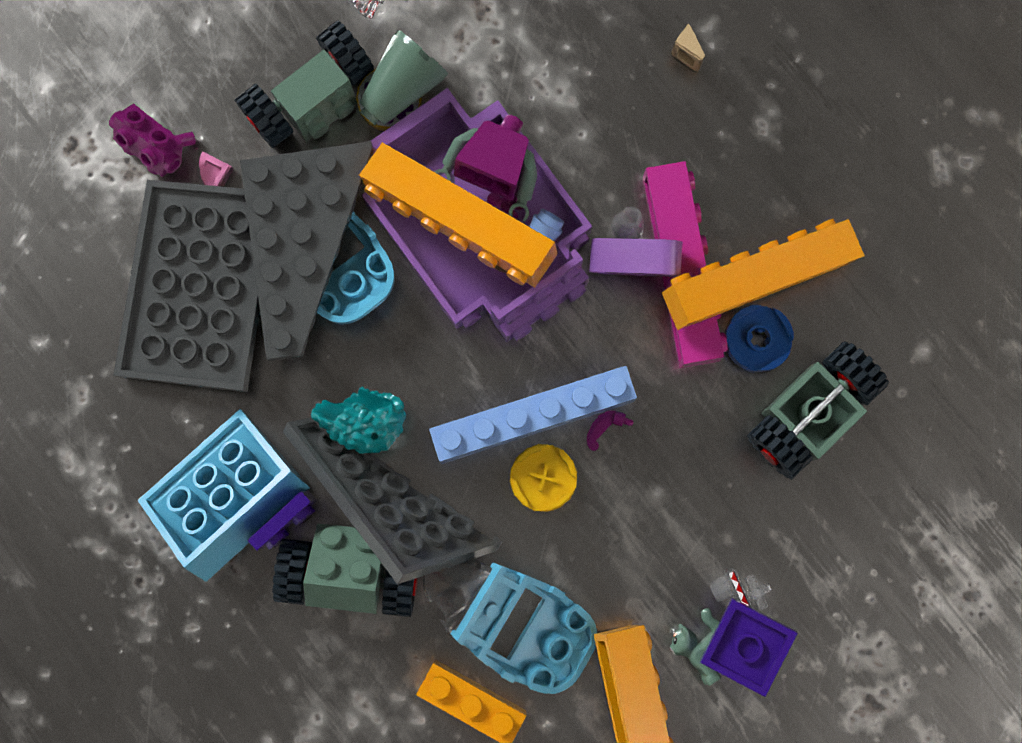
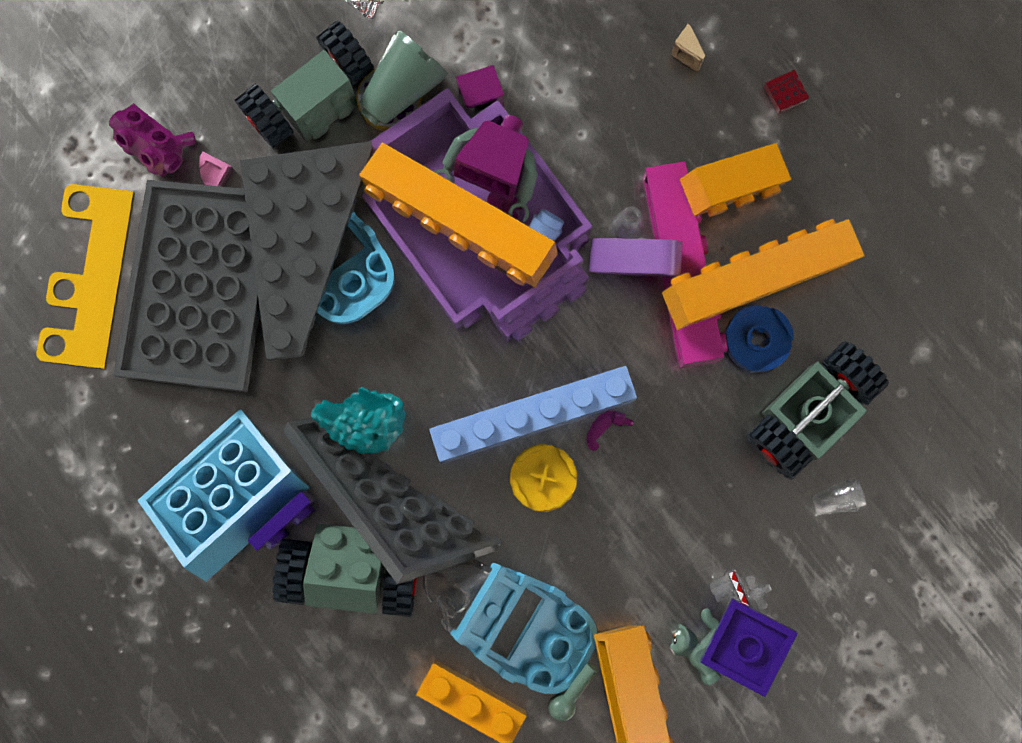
none -> yellow piece [36,184,134,369]
none -> magenta panel [456,65,504,108]
none -> sand green bar [548,662,599,721]
none -> light orange brick [680,143,792,217]
none -> dark red tile [763,70,809,115]
none -> clear cone [812,478,866,516]

